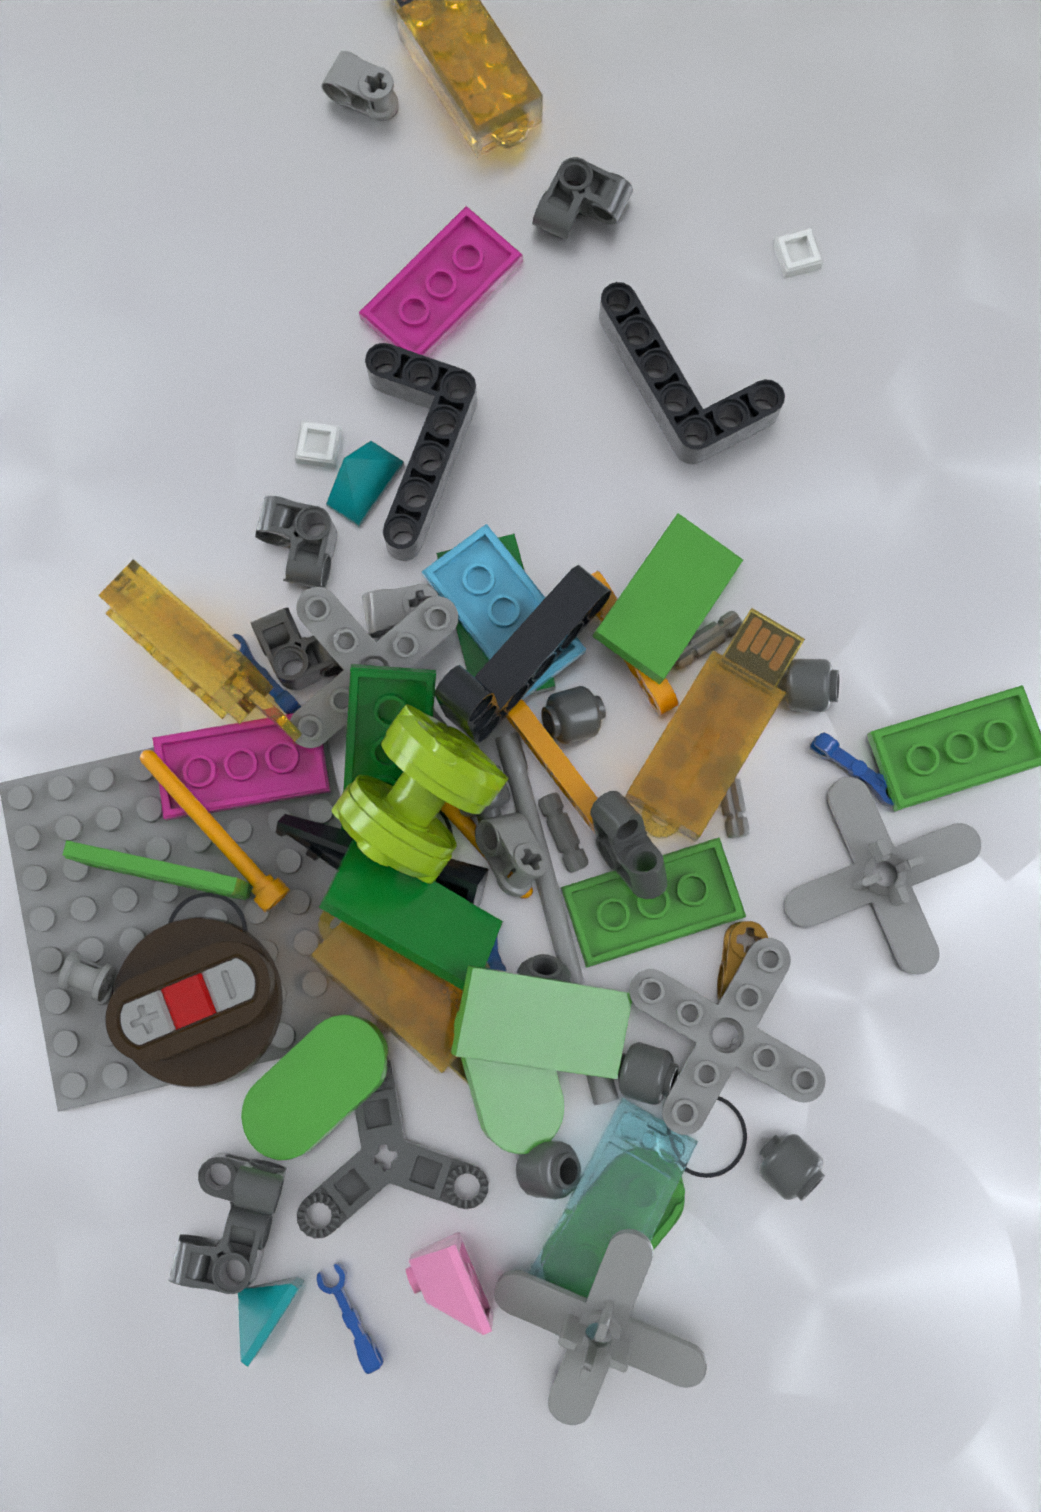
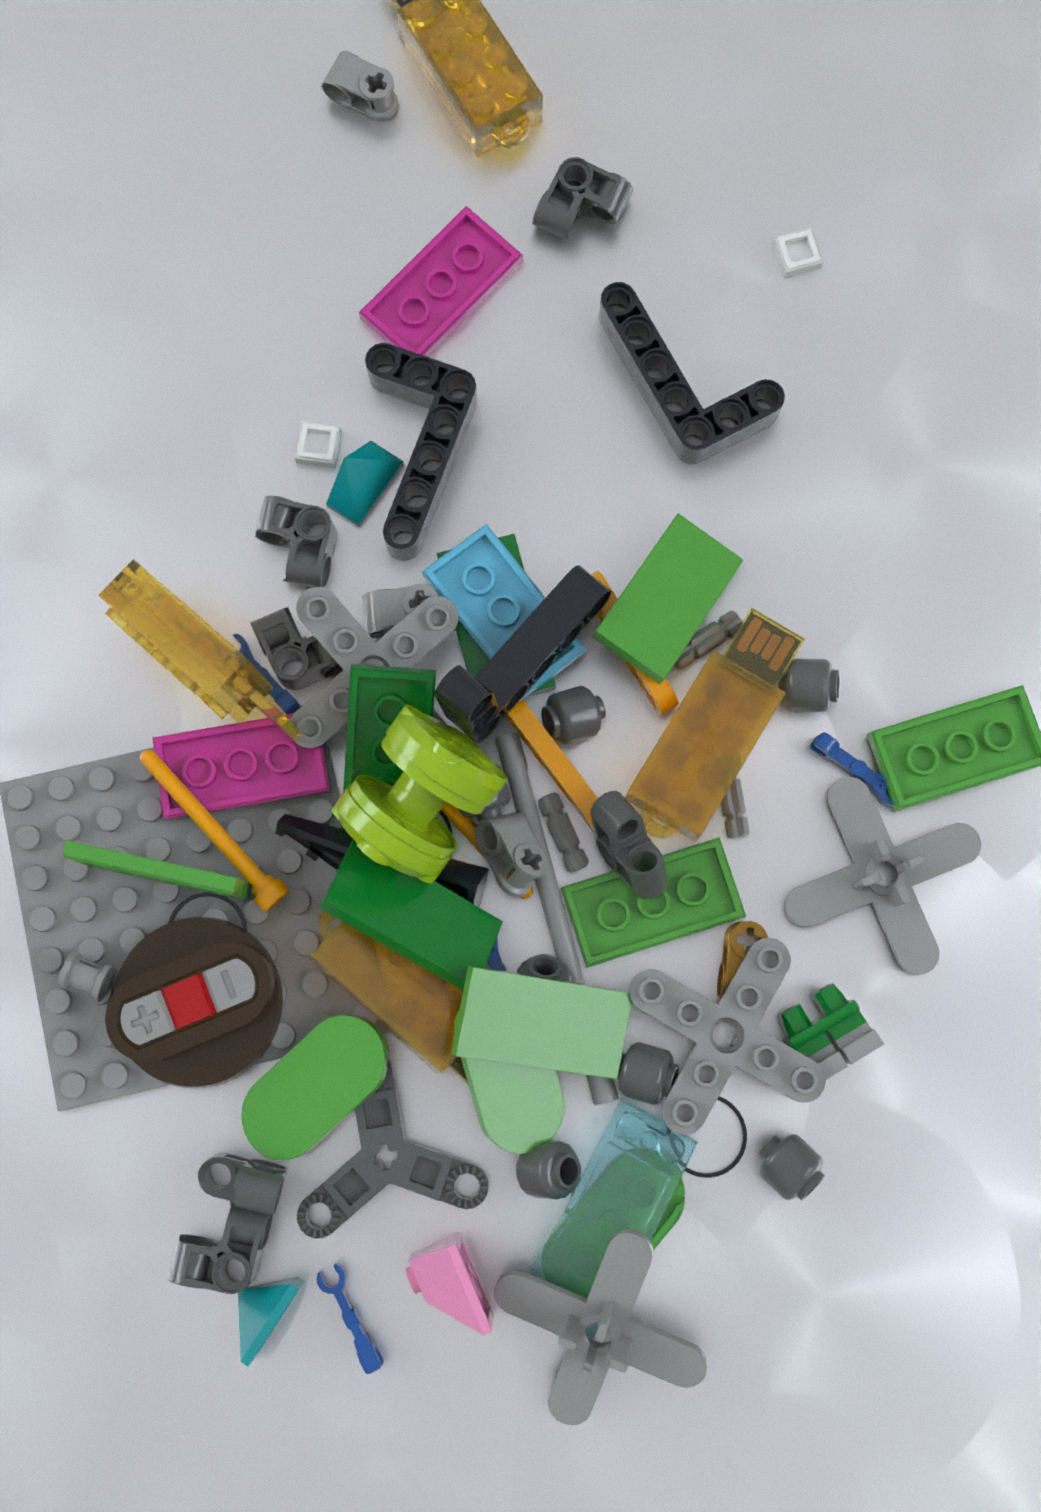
none -> green hips [778,983,884,1080]

